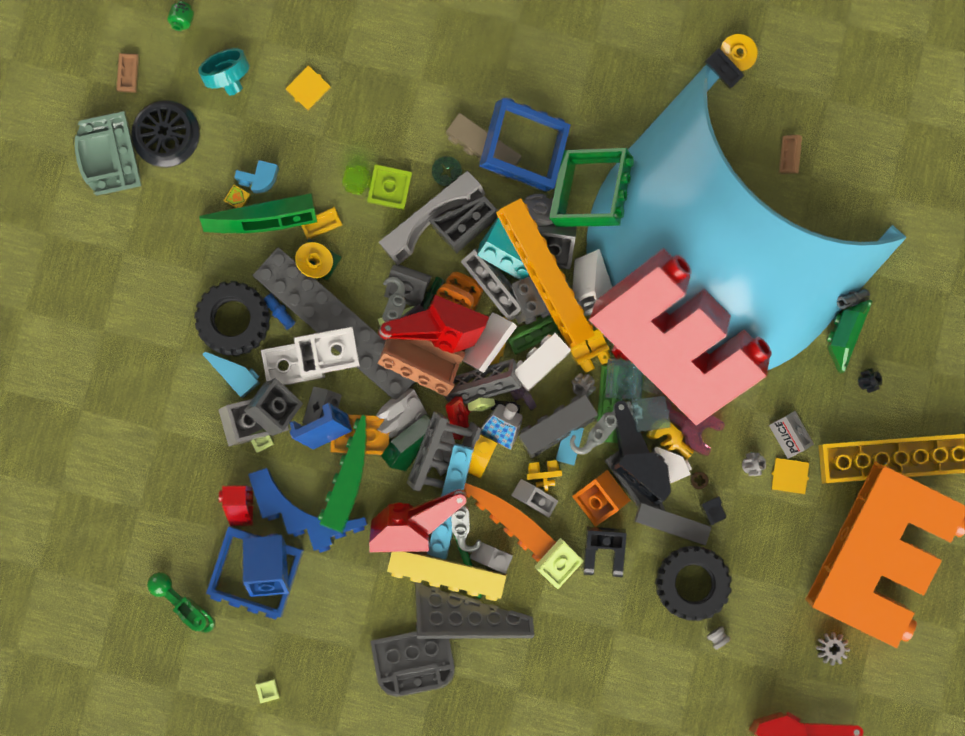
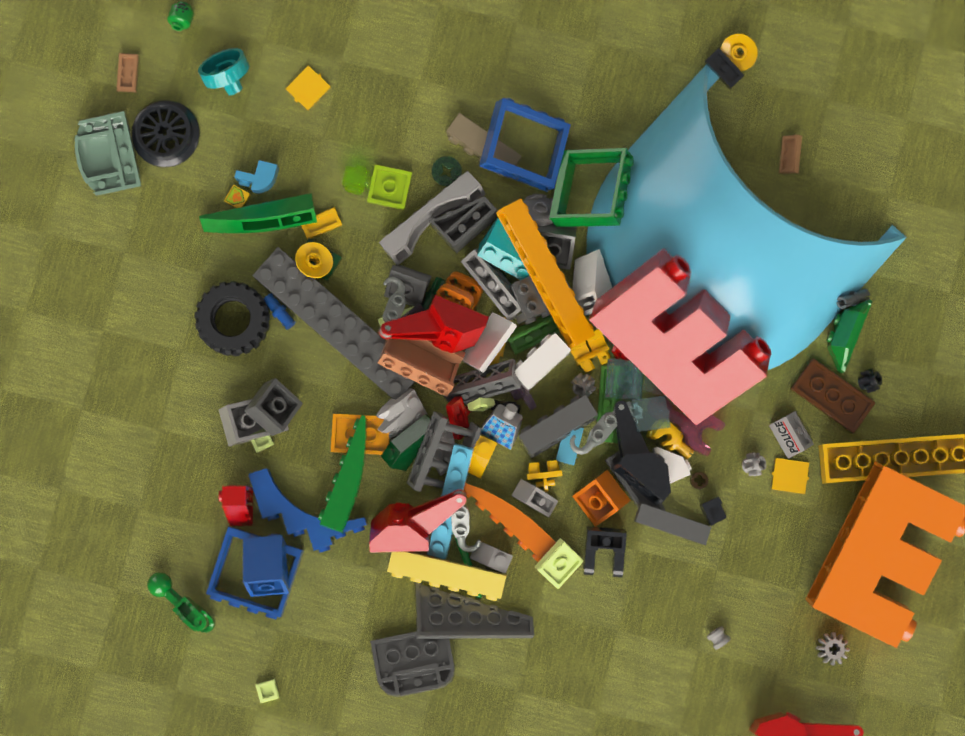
medium azure slope [203,352,260,398] -> none
white bracket [261,327,360,385] -> none
blue panel [290,403,352,450] -> none
dark grey brick [302,387,342,425] -> none
black tyre [655,546,732,621] -> none
none -> reddish brown tile [790,358,876,434]

